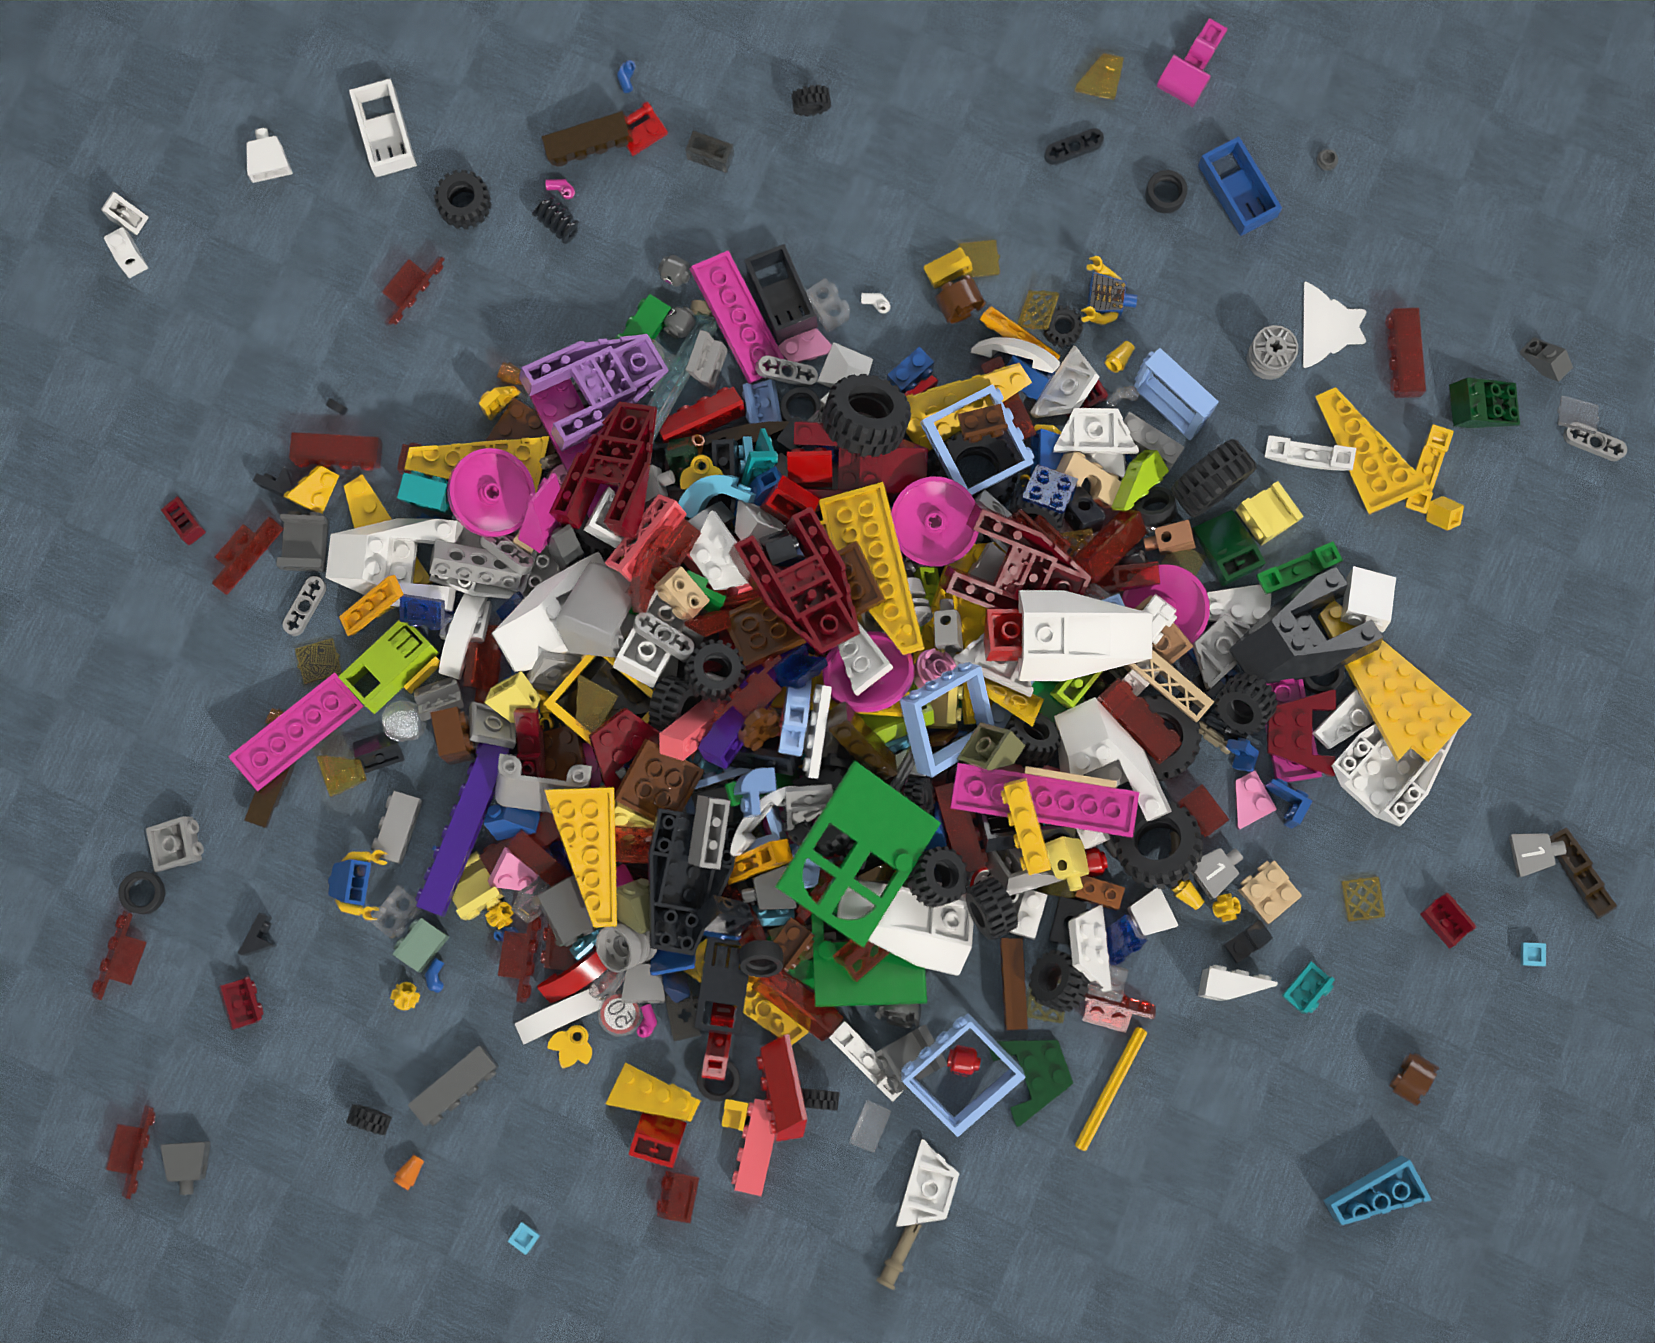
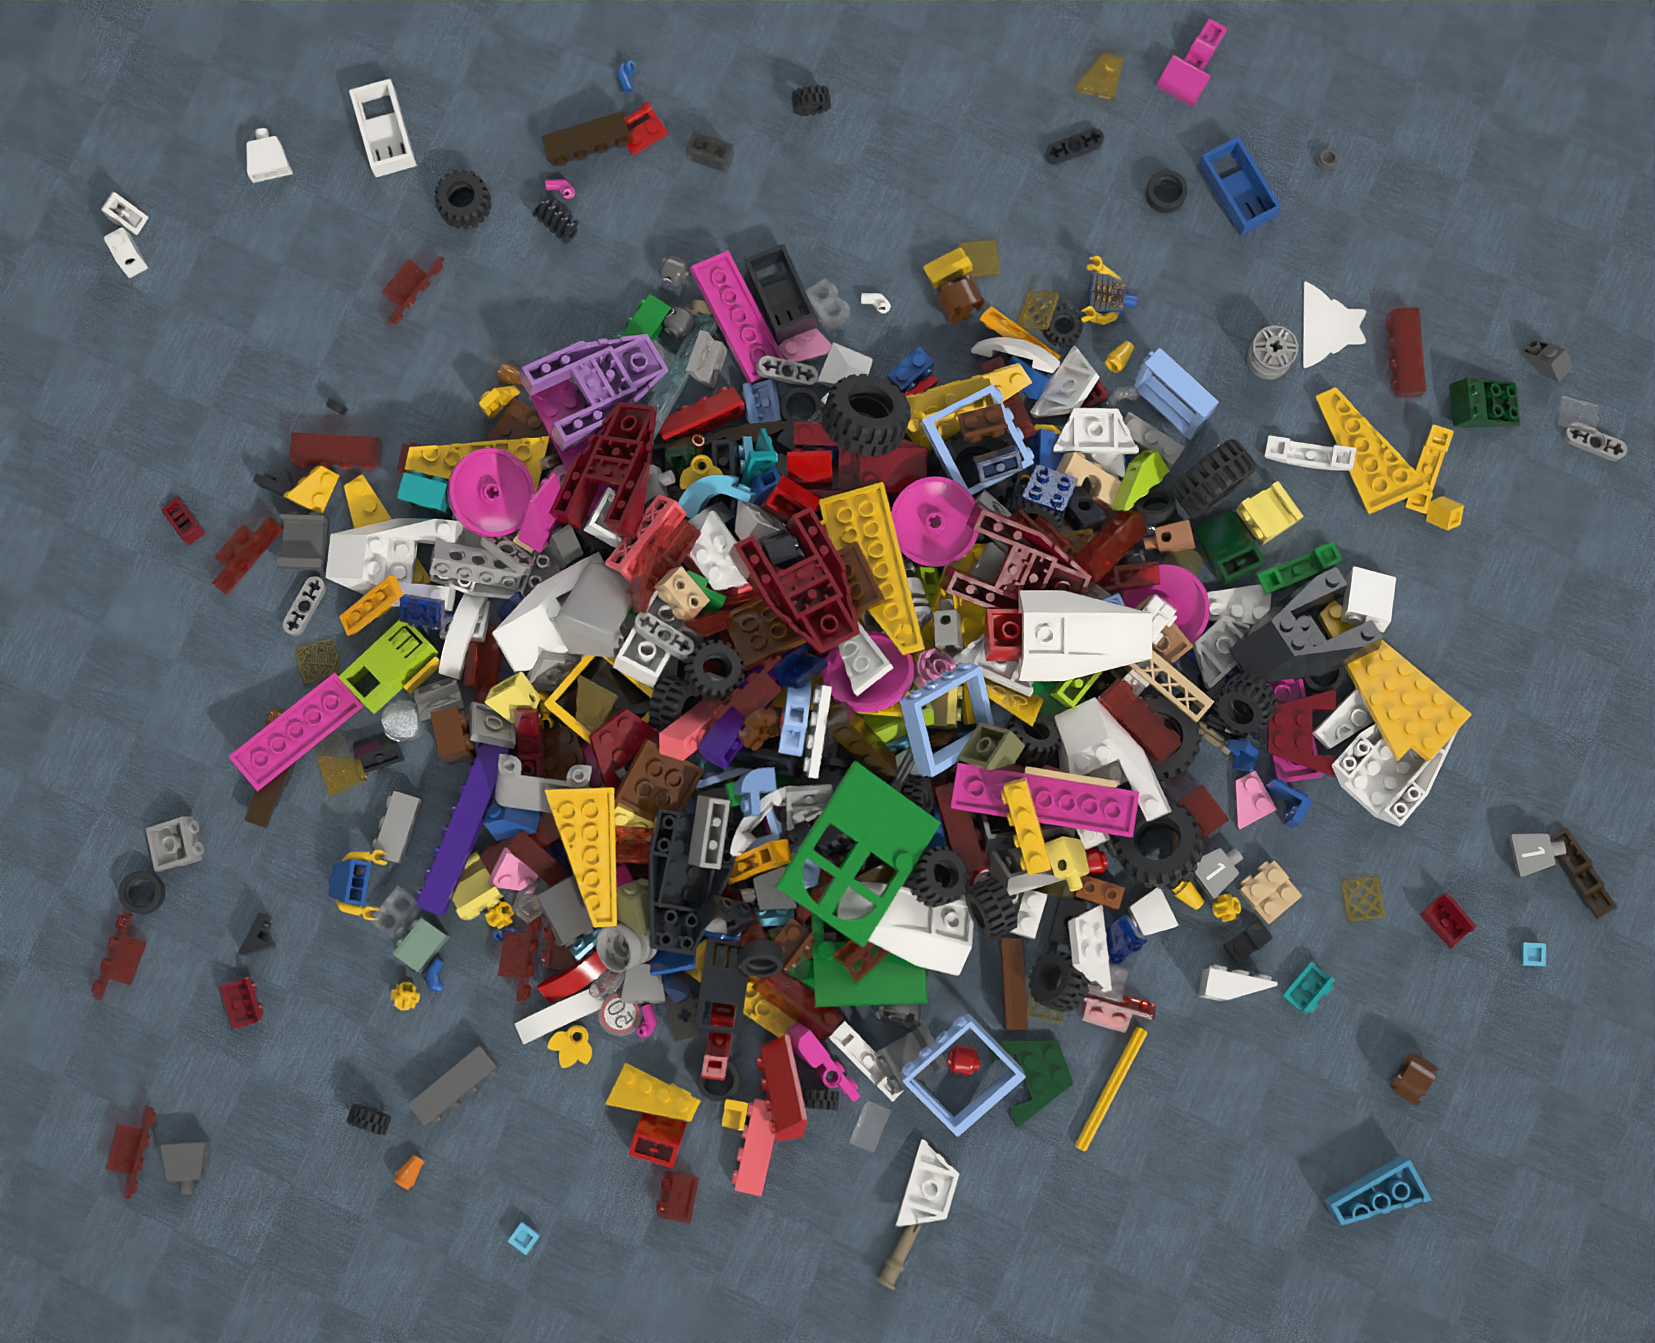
none -> dark pink plate [787,1022,861,1102]
none -> dark blue slope [973,445,1023,484]

